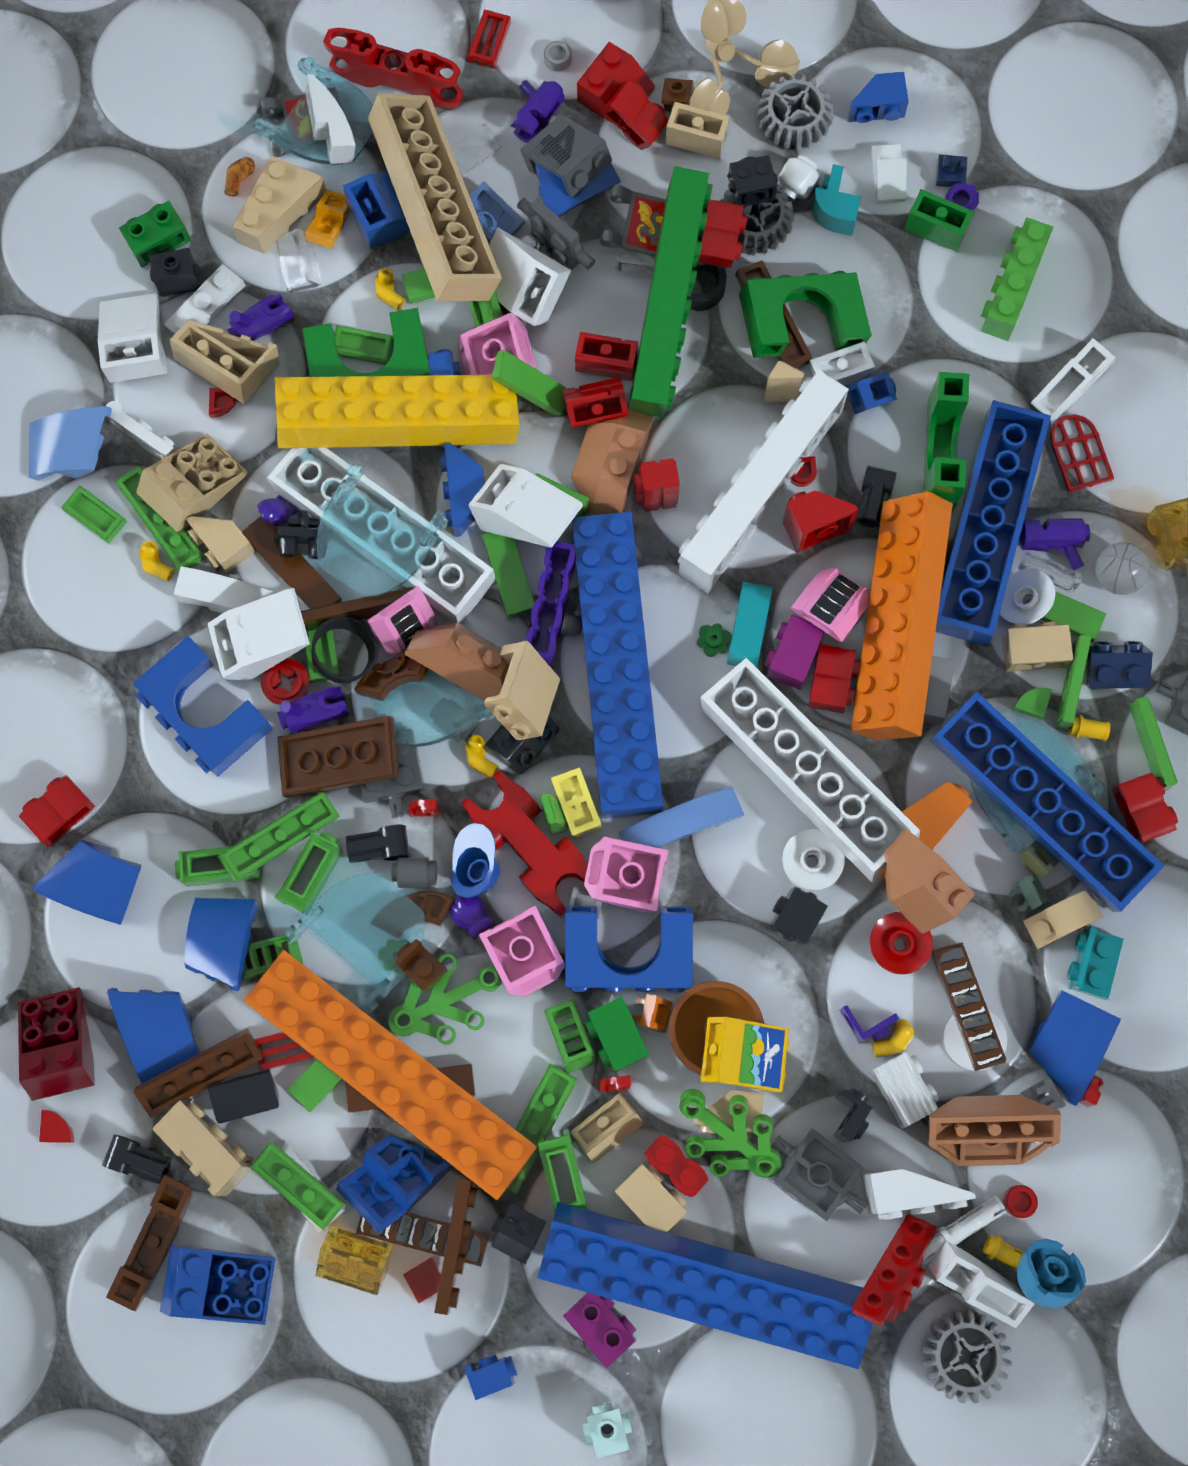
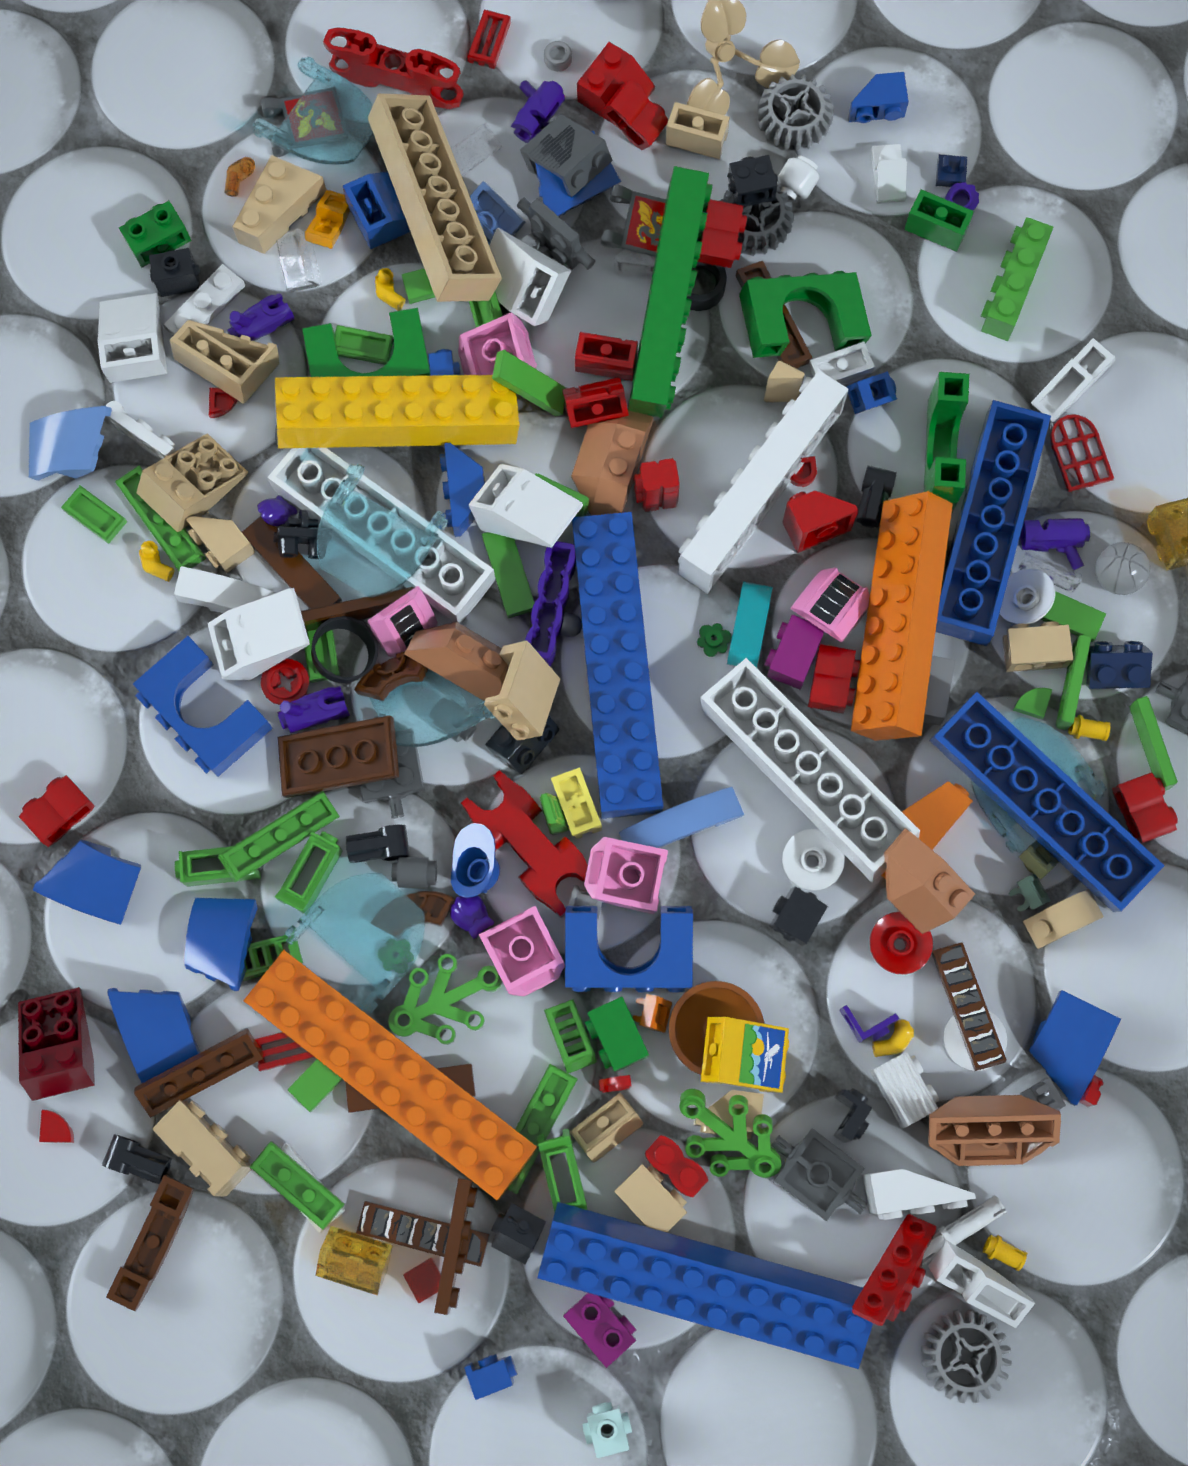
blue slope [160,1245,275,1325] -> none
black slope [208,1069,279,1124] -> none
white slope [305,74,355,164] -> none
blue slope [336,1135,453,1233] -> none
reddish brown bracket [395,939,448,993] -> none
red tile [408,799,439,817] -> none
yellow arm [465,734,499,779] -> none
reddish brown bracket [661,78,693,111] -> none
teal brick [812,164,861,236] -> none
red tile [1003,1185,1038,1218] -> none
dark azure cylinder [1017,1239,1086,1309] -> none
teal bracket [1067,925,1124,1000] -> none

